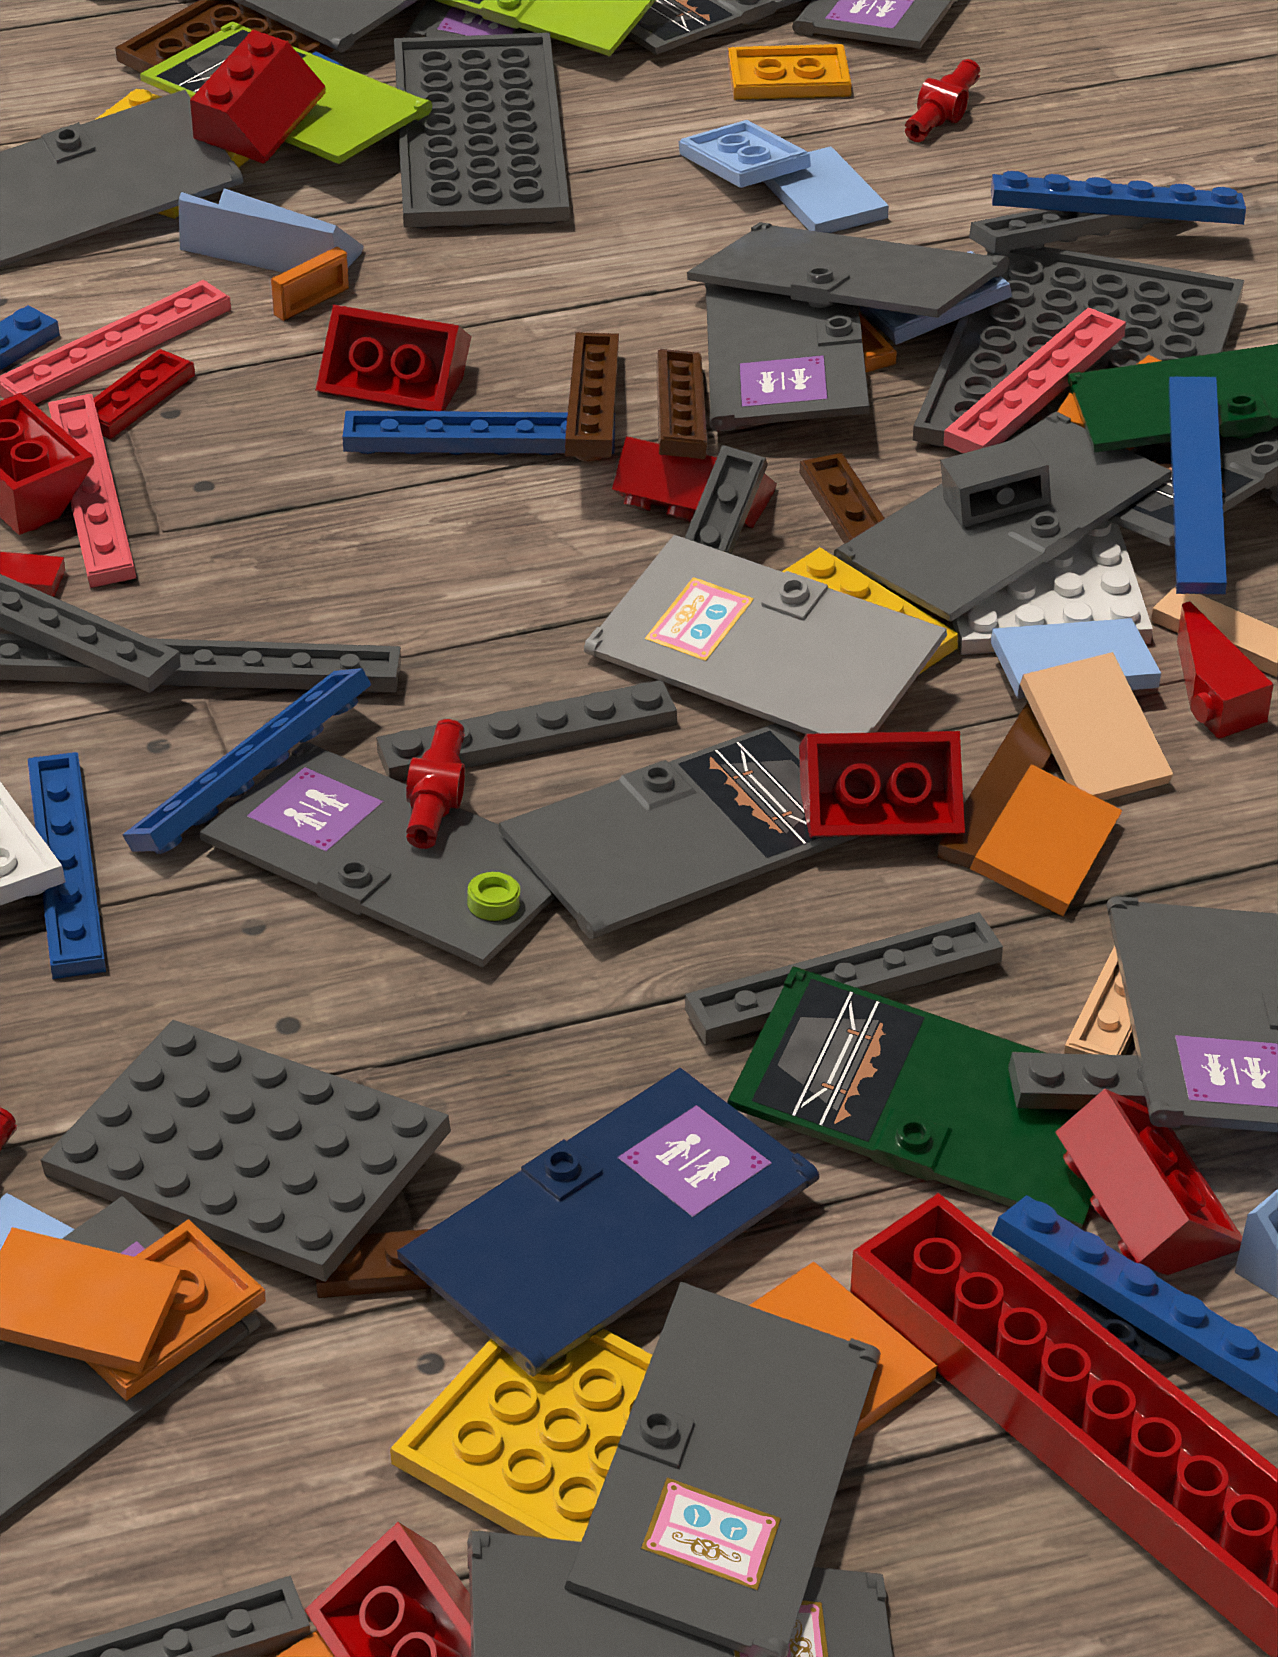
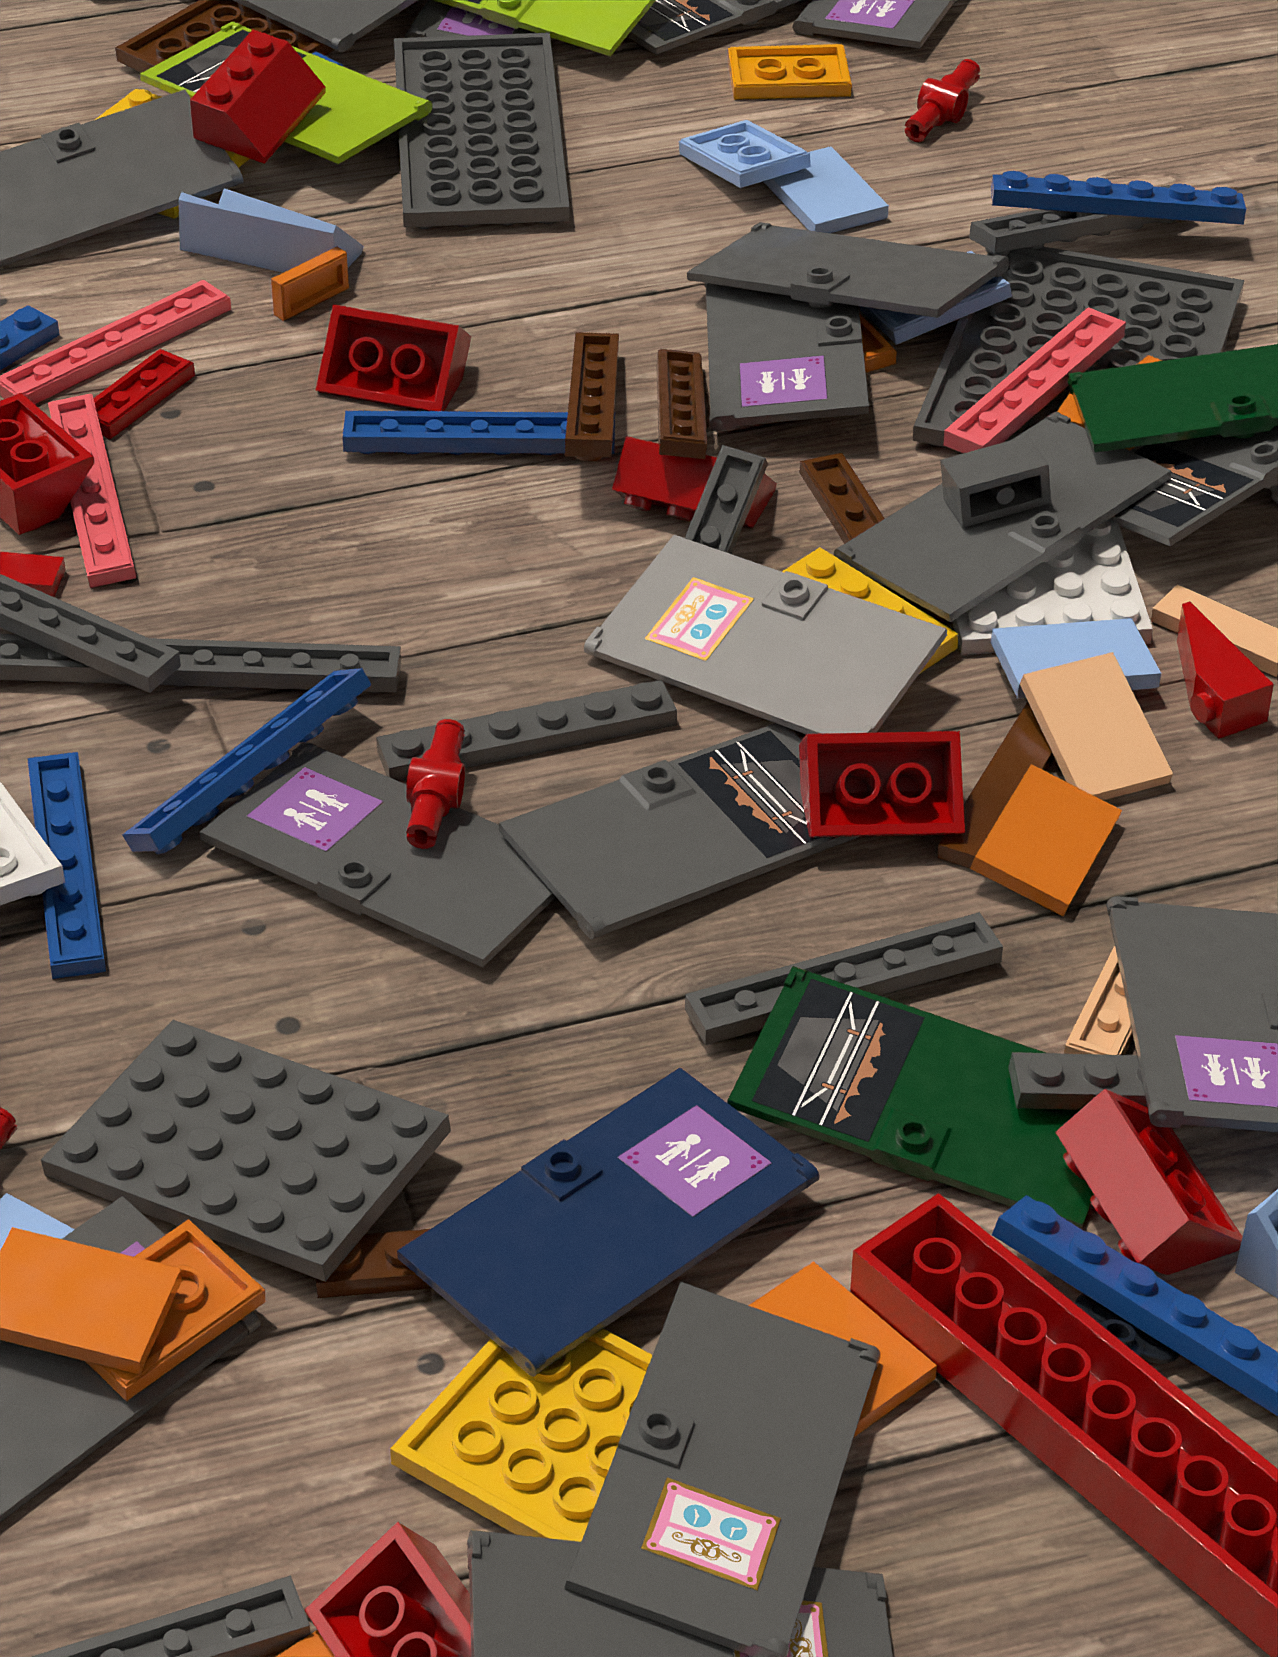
lime tile [467,872,520,921] -> none
blue tile [1168,377,1227,594] -> none

